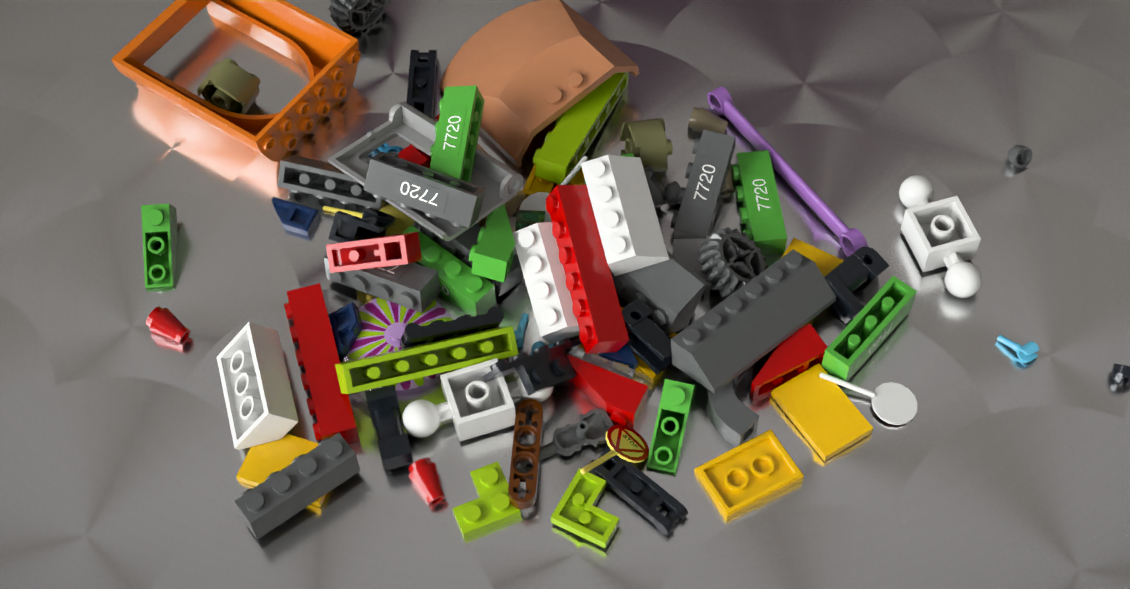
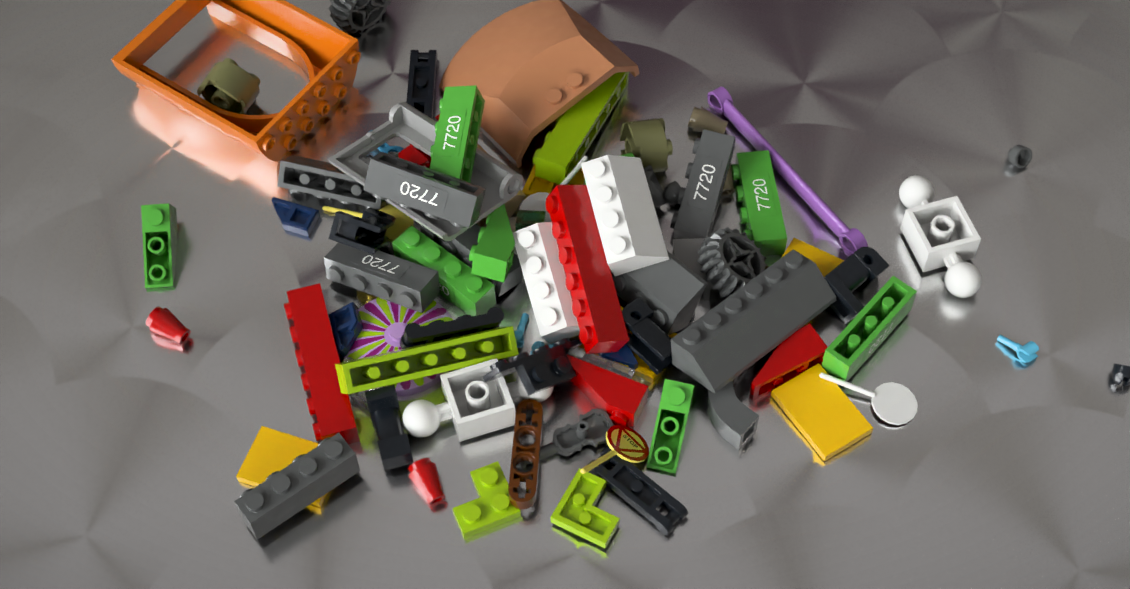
white slope [217,322,299,450] -> none
slope [326,232,422,273] -> none
yellow tile [694,429,804,521] -> none

